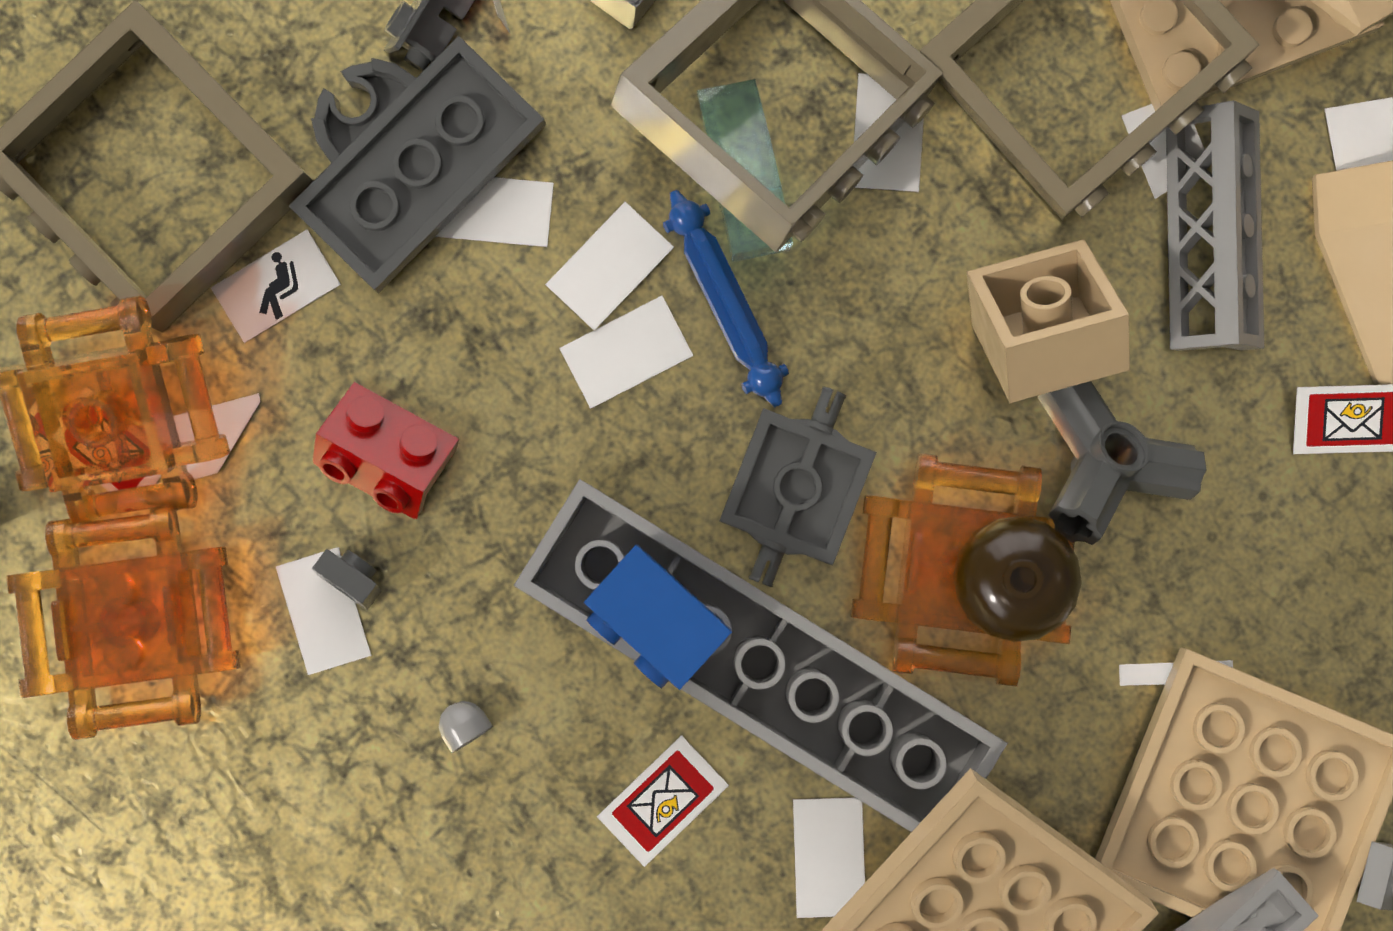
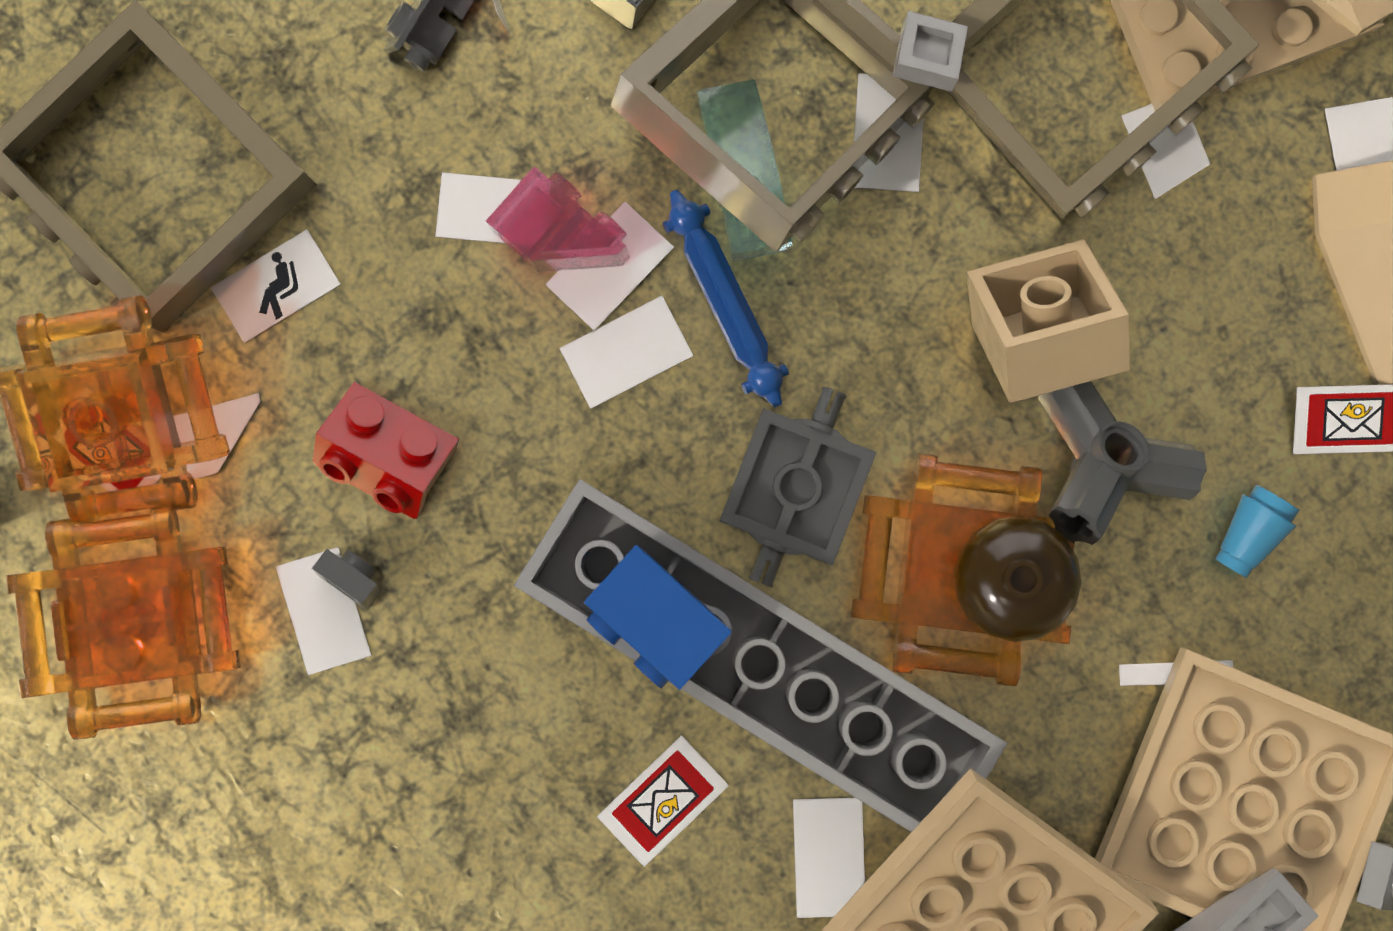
dark grey plate [289,36,546,293] -> none
light grey hinge [439,701,493,753] -> none
light grey fence [1166,100,1264,351] -> none
none -> clear pink slope [486,166,630,272]
none -> light grey plate [892,11,968,92]
none -> dark azure cone [1215,484,1300,578]

